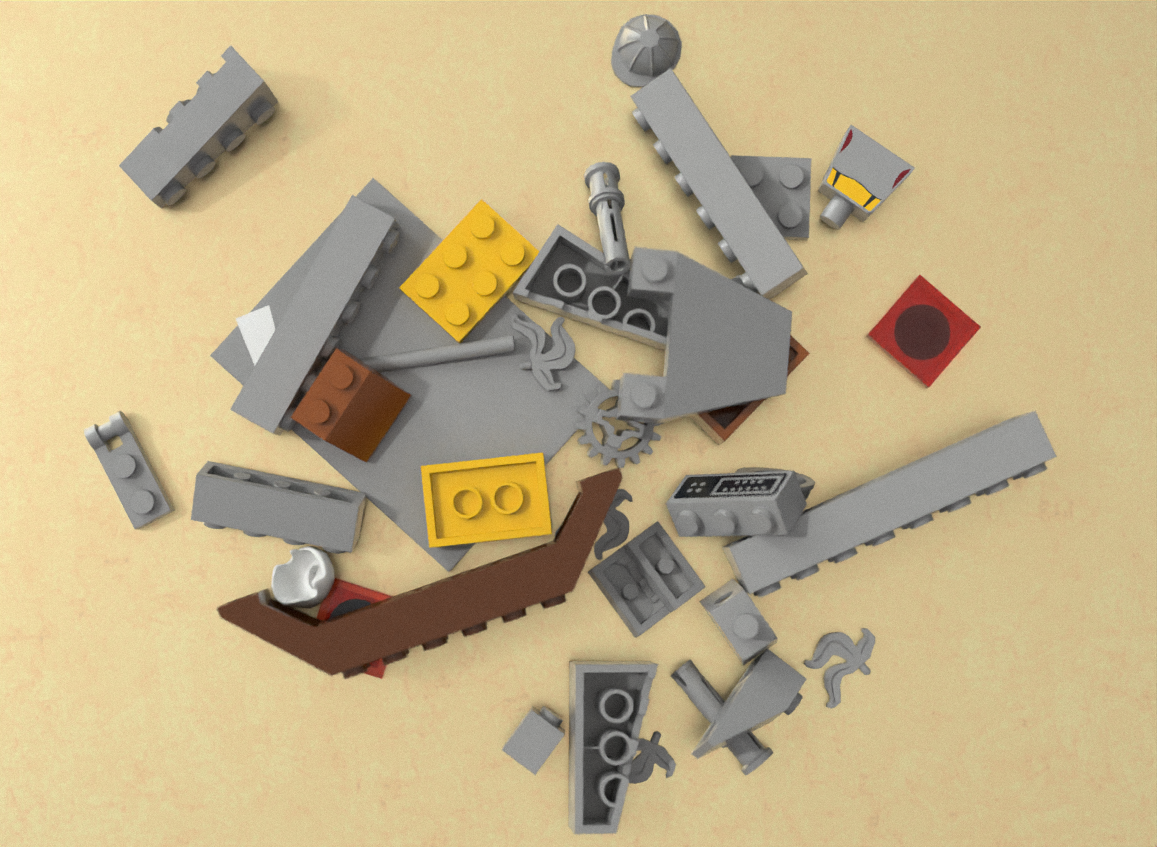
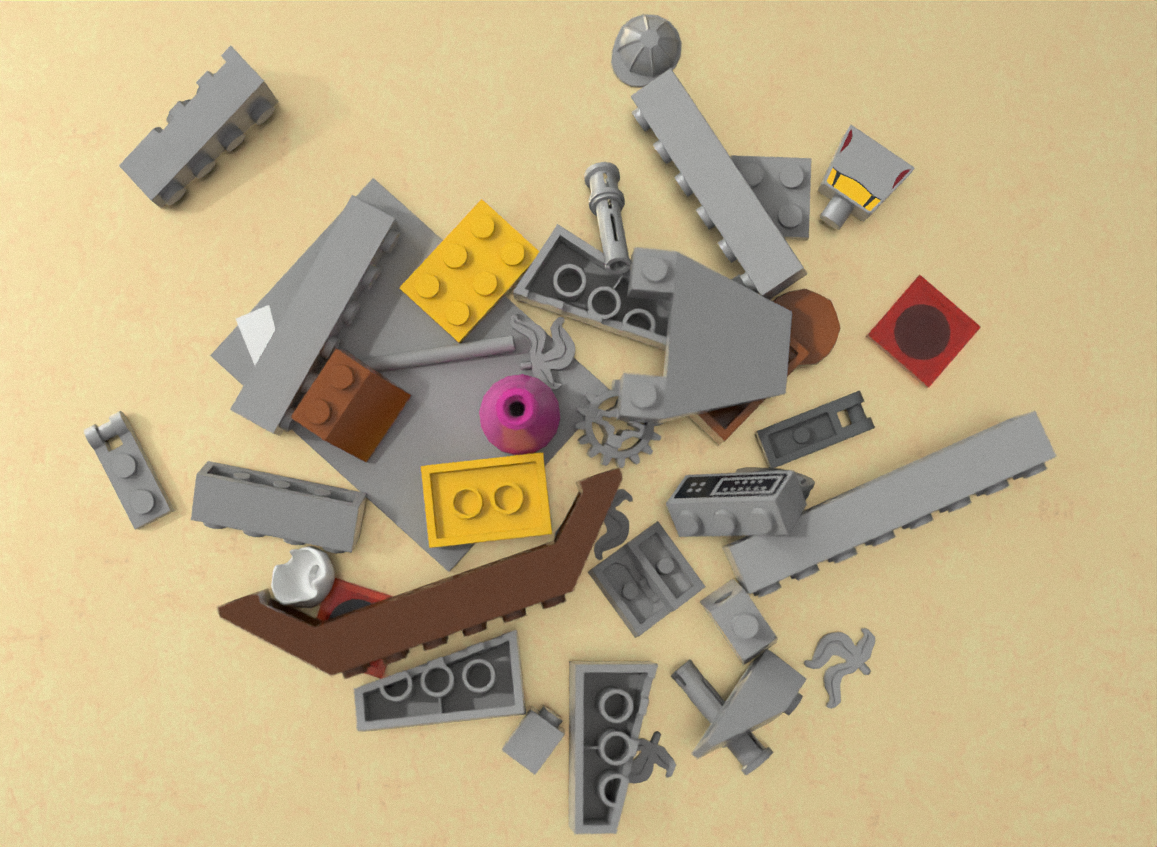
none -> light grey wedge [354,630,526,732]
none -> dark pink cone [479,374,561,455]
none -> dark grey plate [755,391,875,469]
none -> dark orange hat [773,288,841,366]

